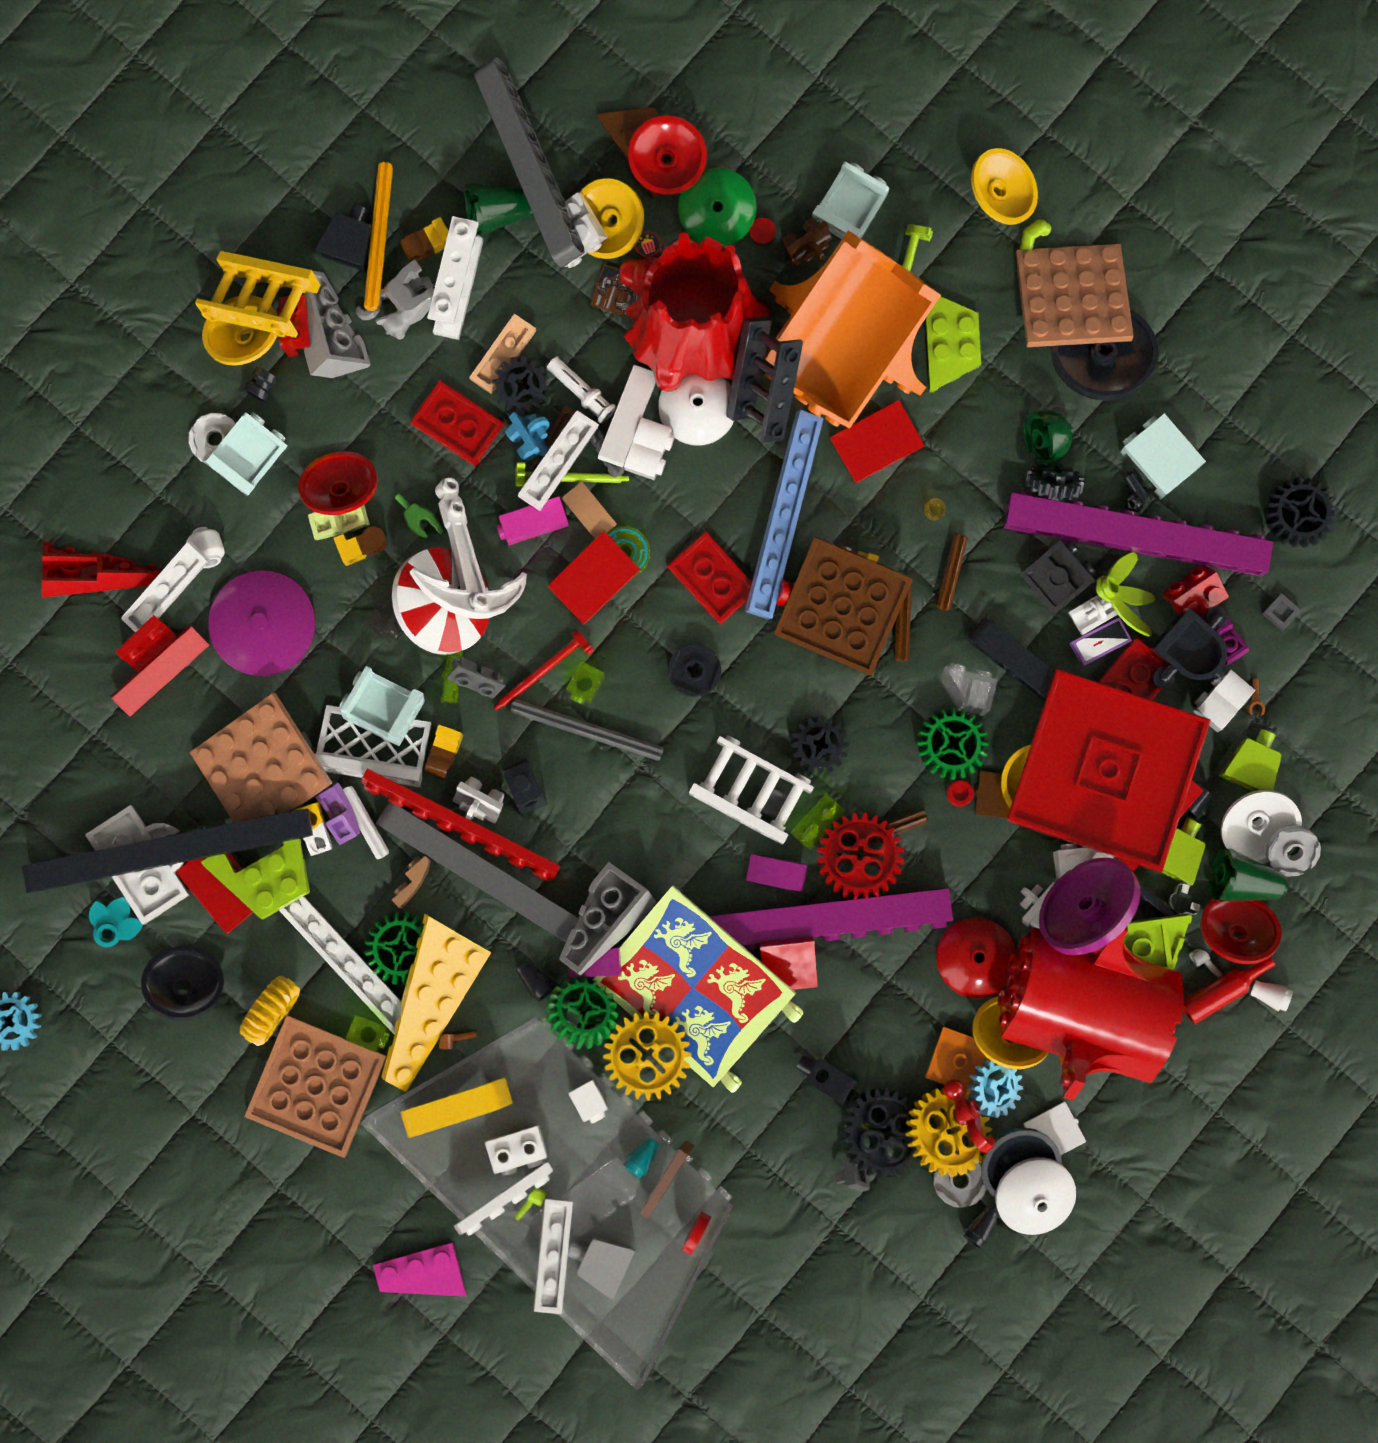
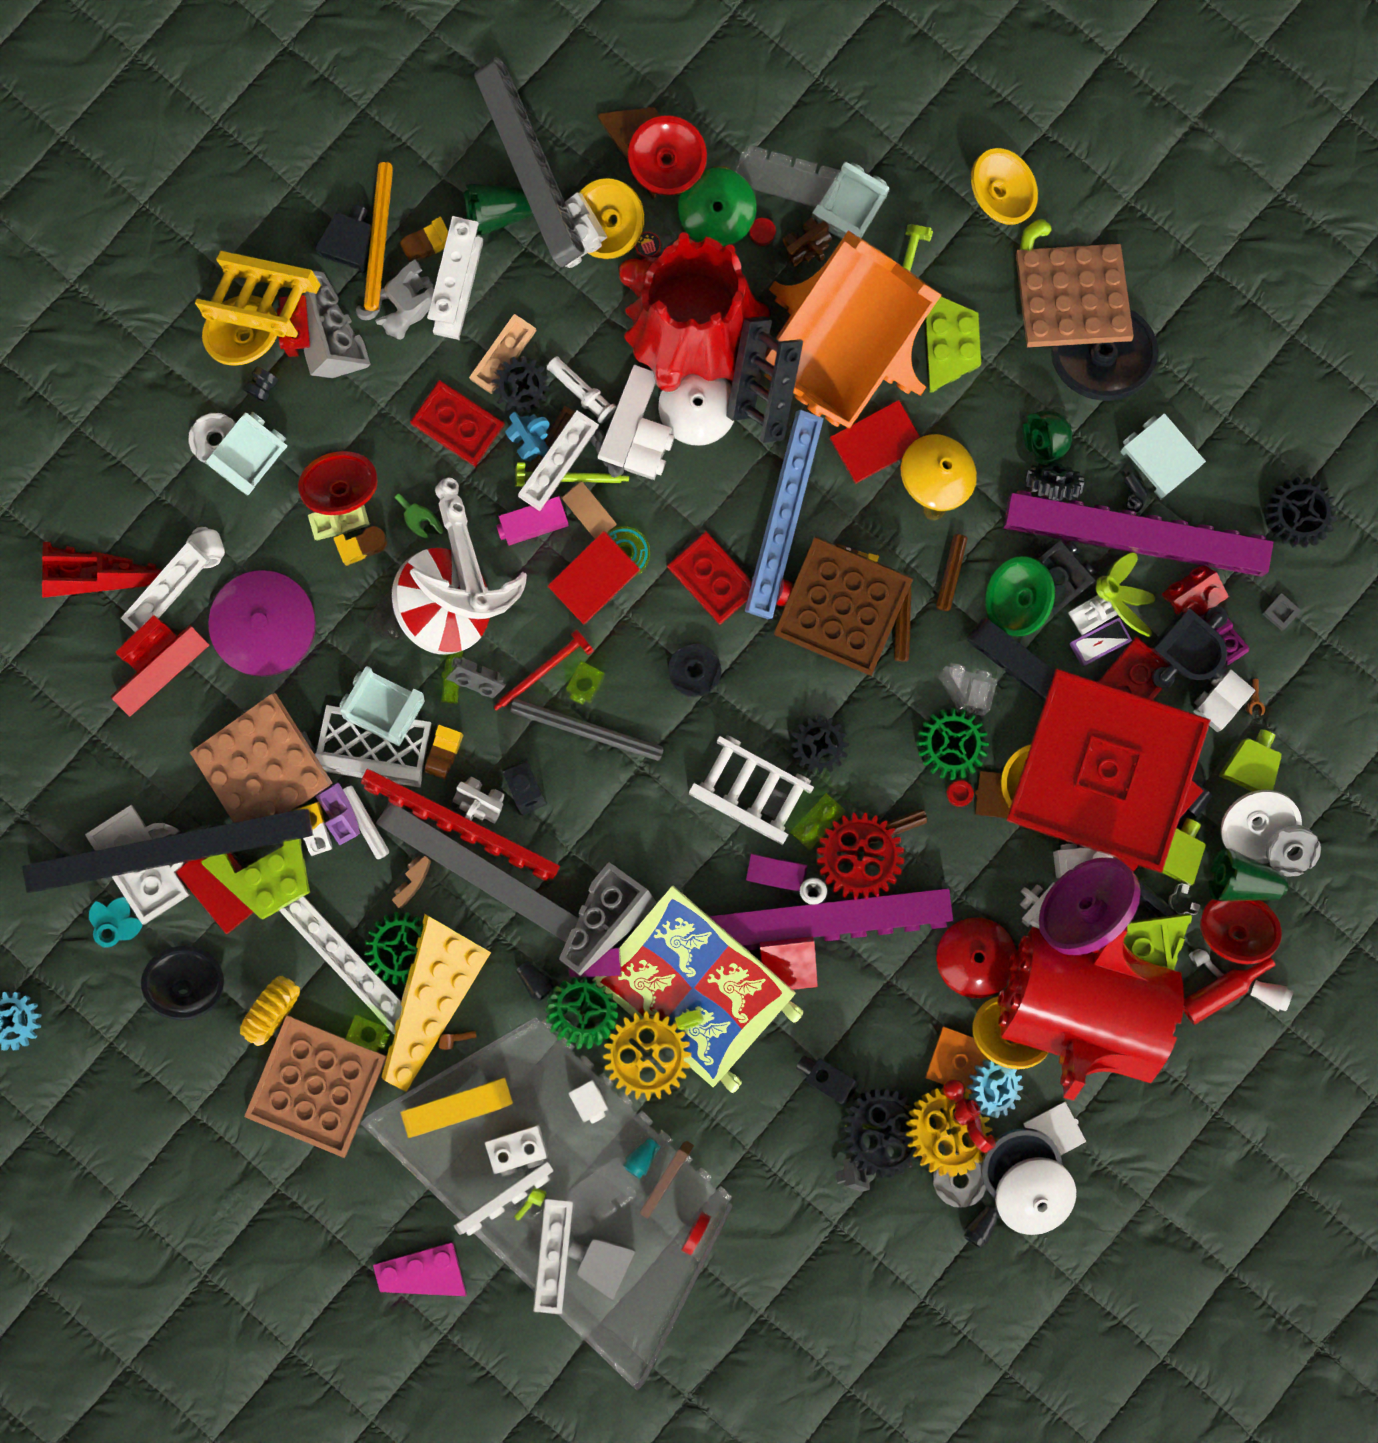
piece [590,264,638,318] -> none
none -> lime tile [675,1010,704,1030]
none -> clear windscreen [736,145,841,211]
none -> white cone [800,878,827,905]
none -> yellow dish [901,434,977,511]
none -> green dish [986,557,1055,636]

